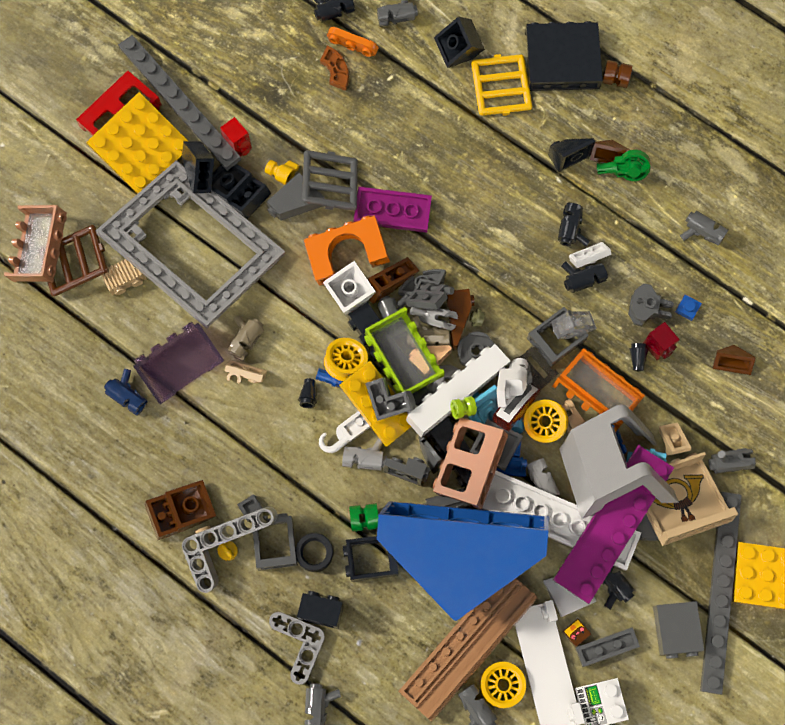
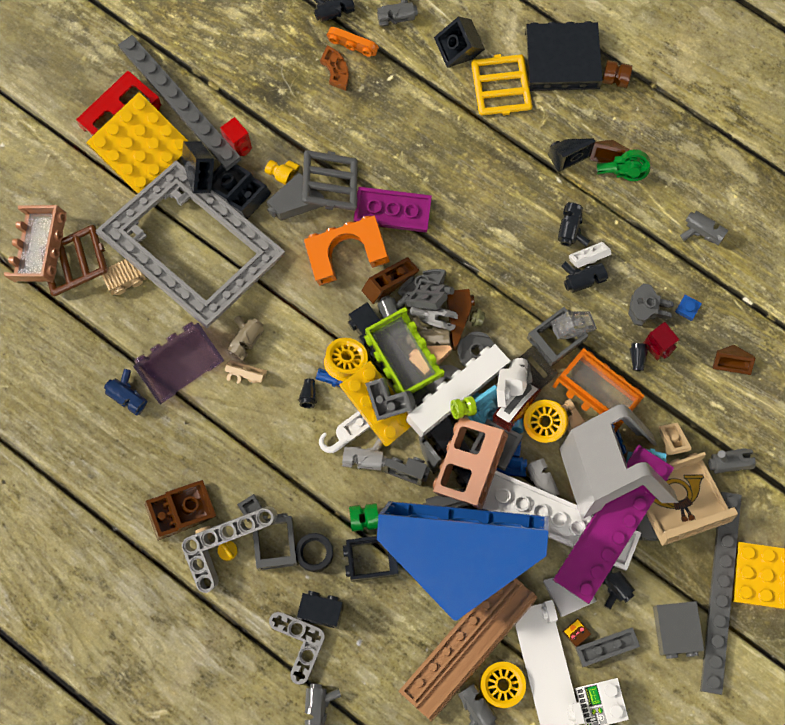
white slope [323,261,375,317] -> none

